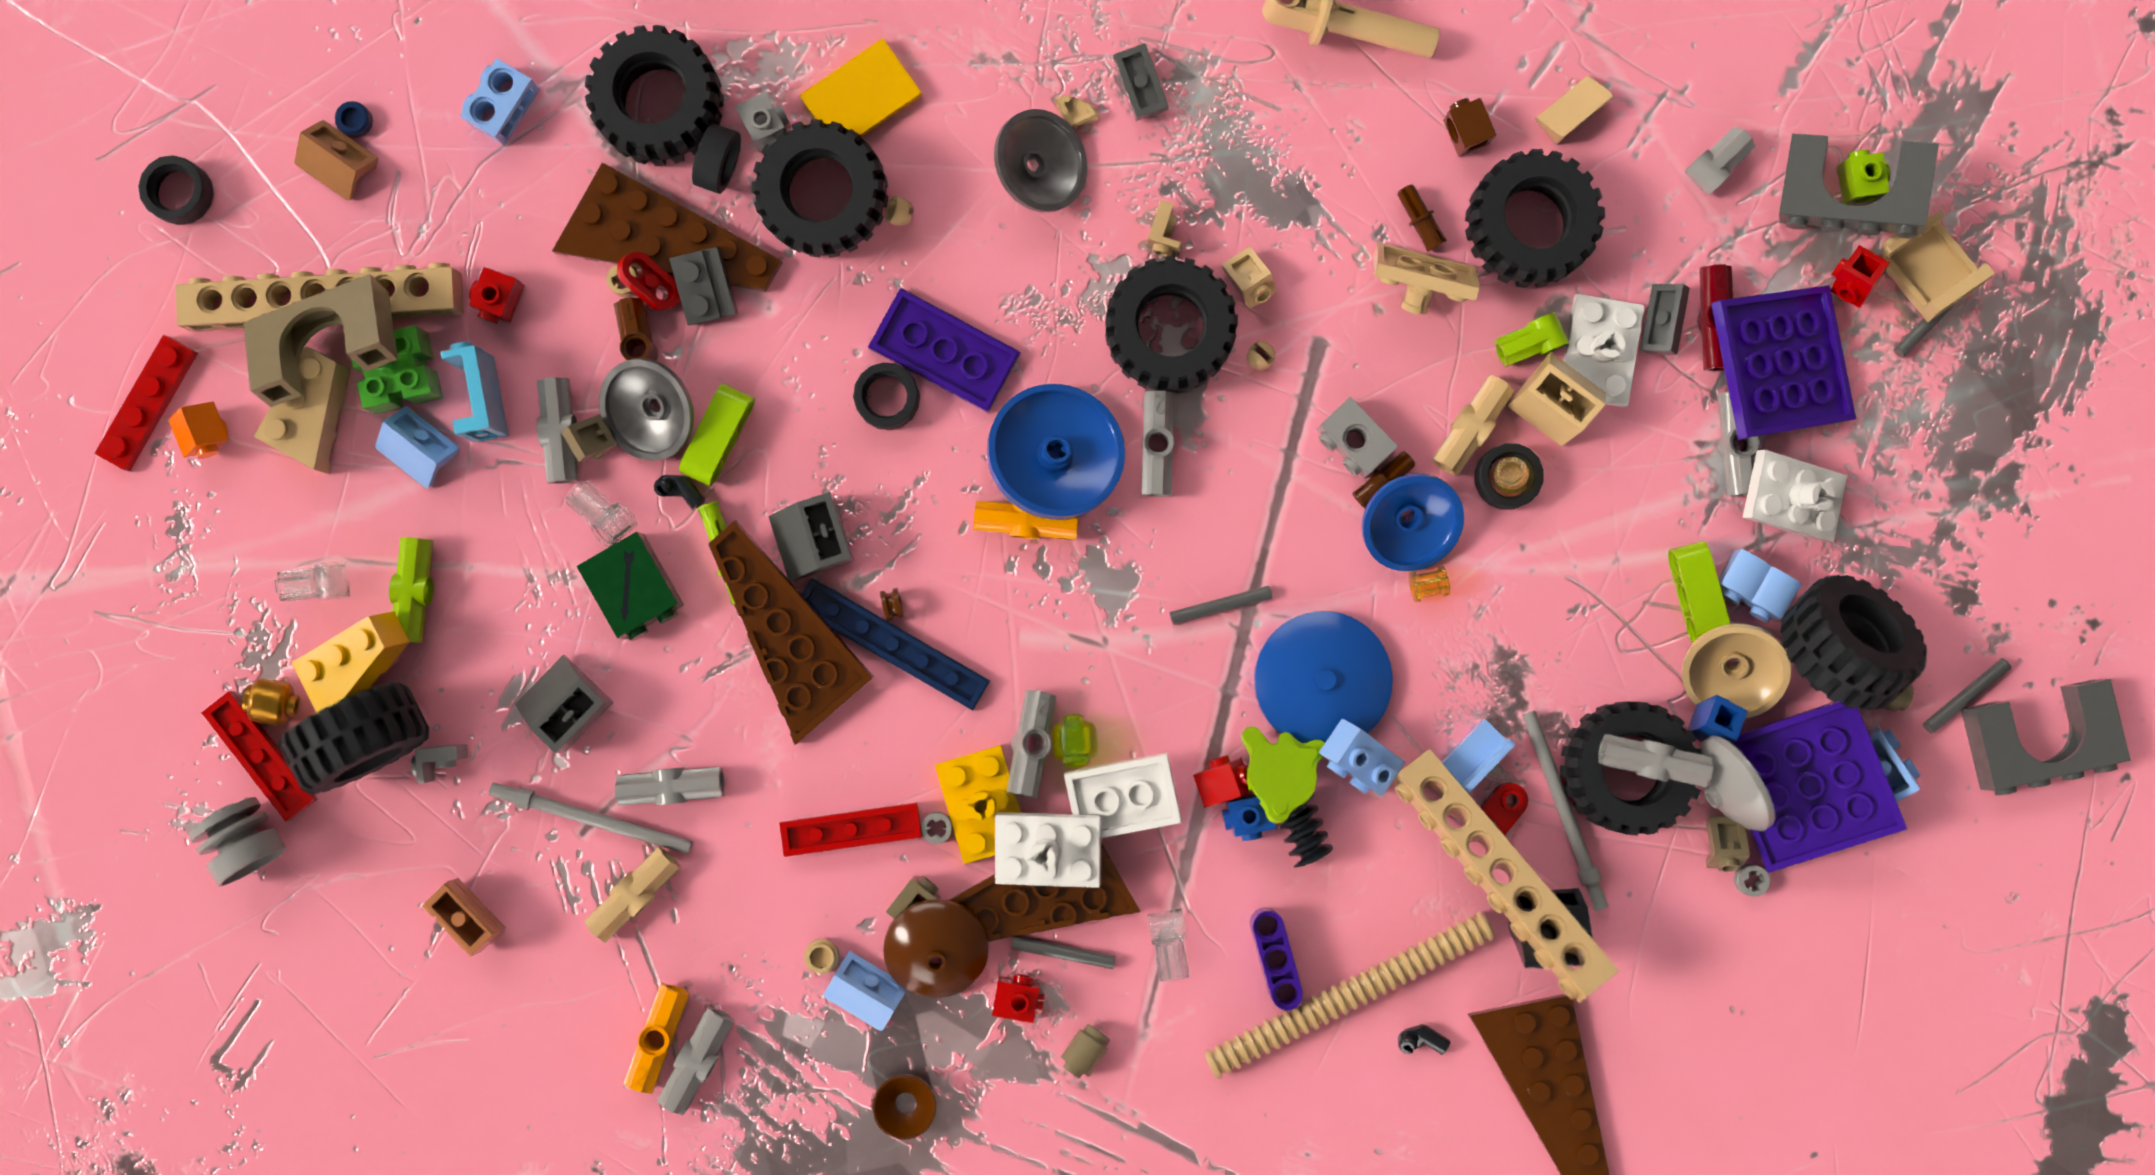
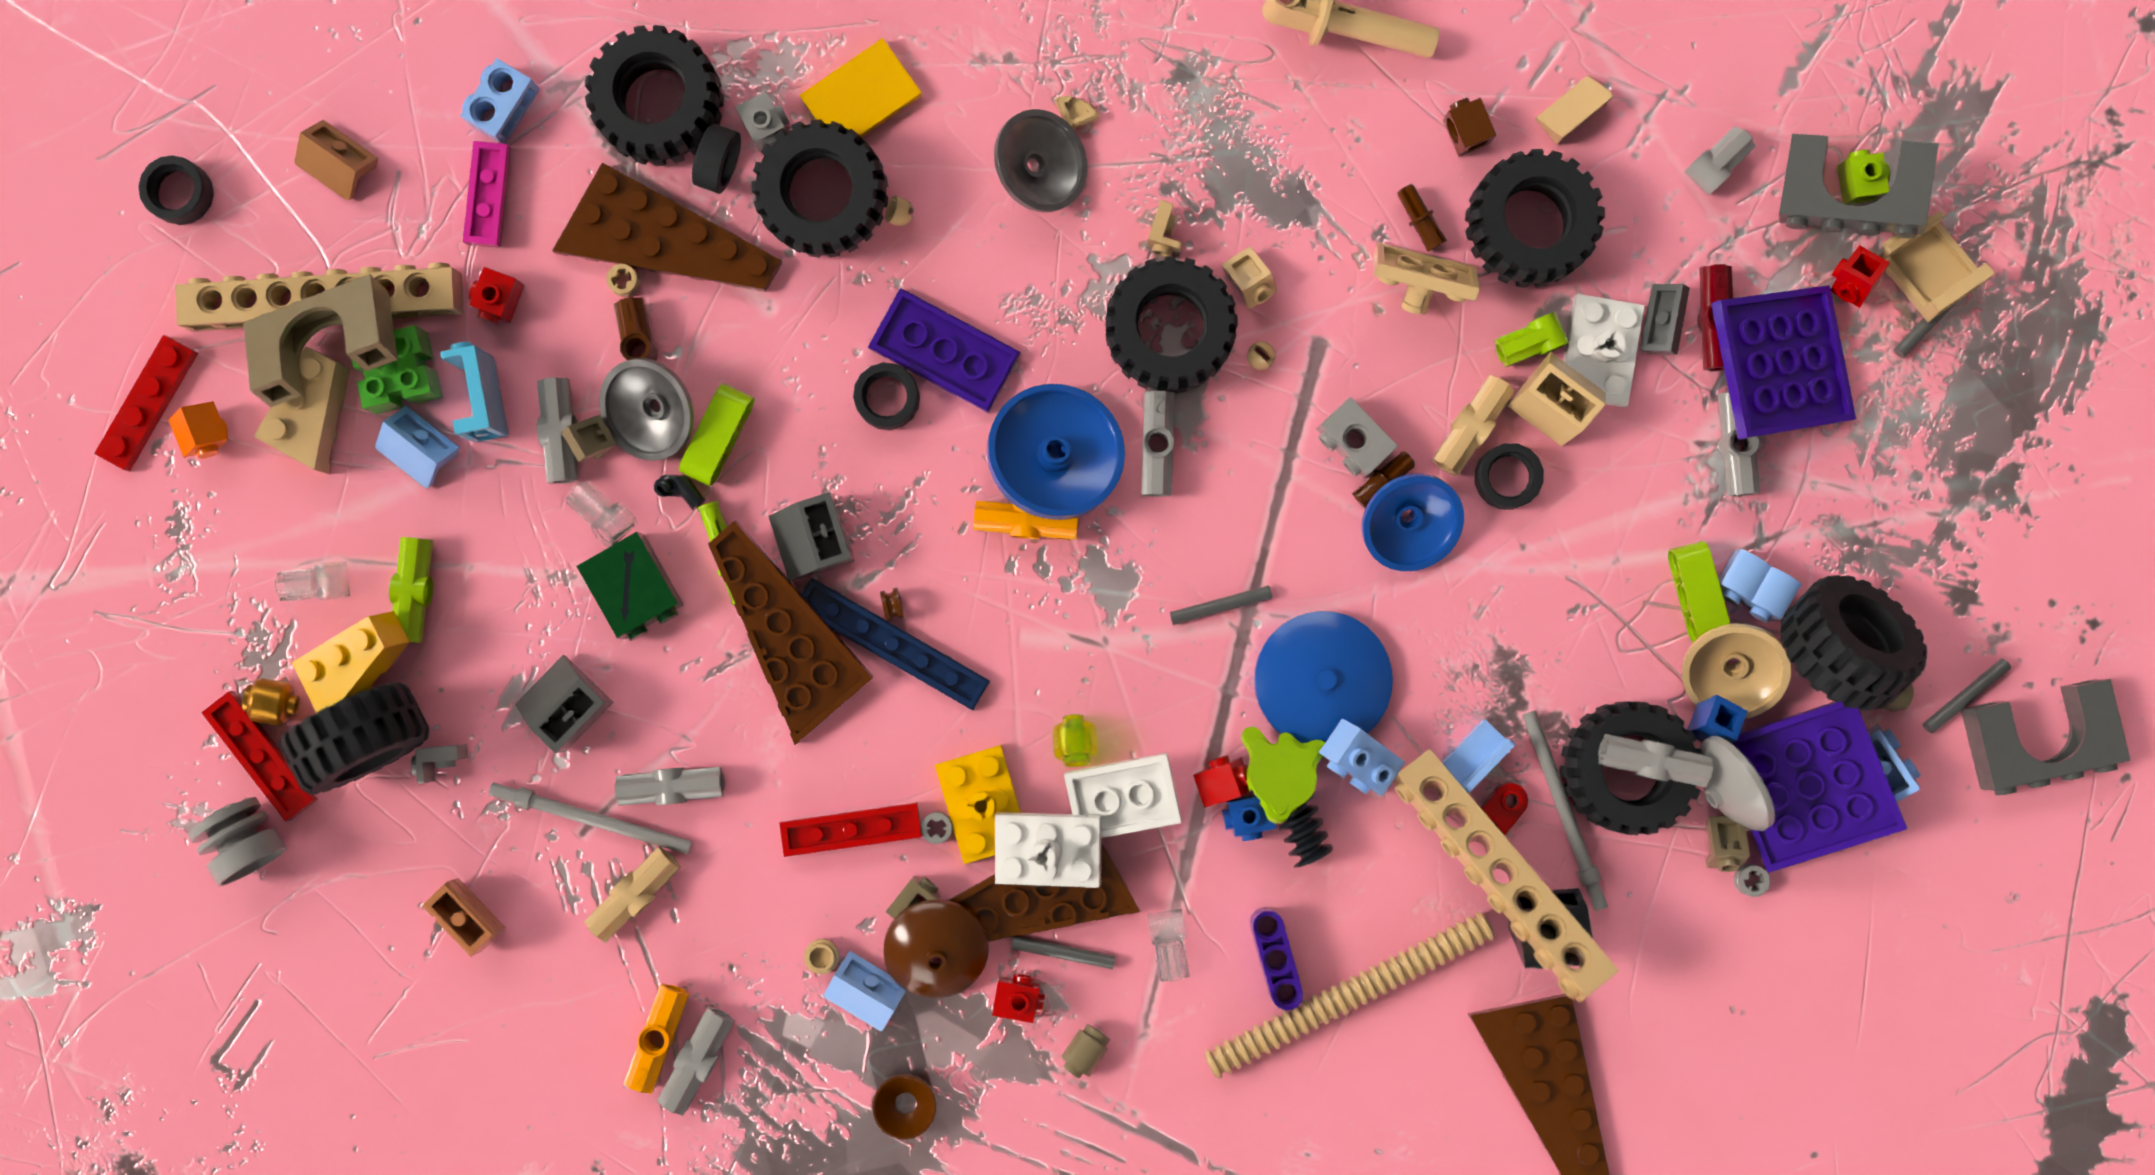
dark blue tile [335,101,373,138] -> none
red plate [617,252,680,311] -> none
dark grey plate [669,246,738,325] -> none
light grey piece [1006,690,1056,798] -> none
dark grey plate [1113,43,1169,121] -> none
black arm [1398,1024,1451,1055] -> none
clear yellow bush [1408,566,1450,603] -> none
clear yellow tile [1494,457,1529,494] -> none
white plate [1743,450,1848,542] -> none
none -> dark pink plate [462,141,511,248]

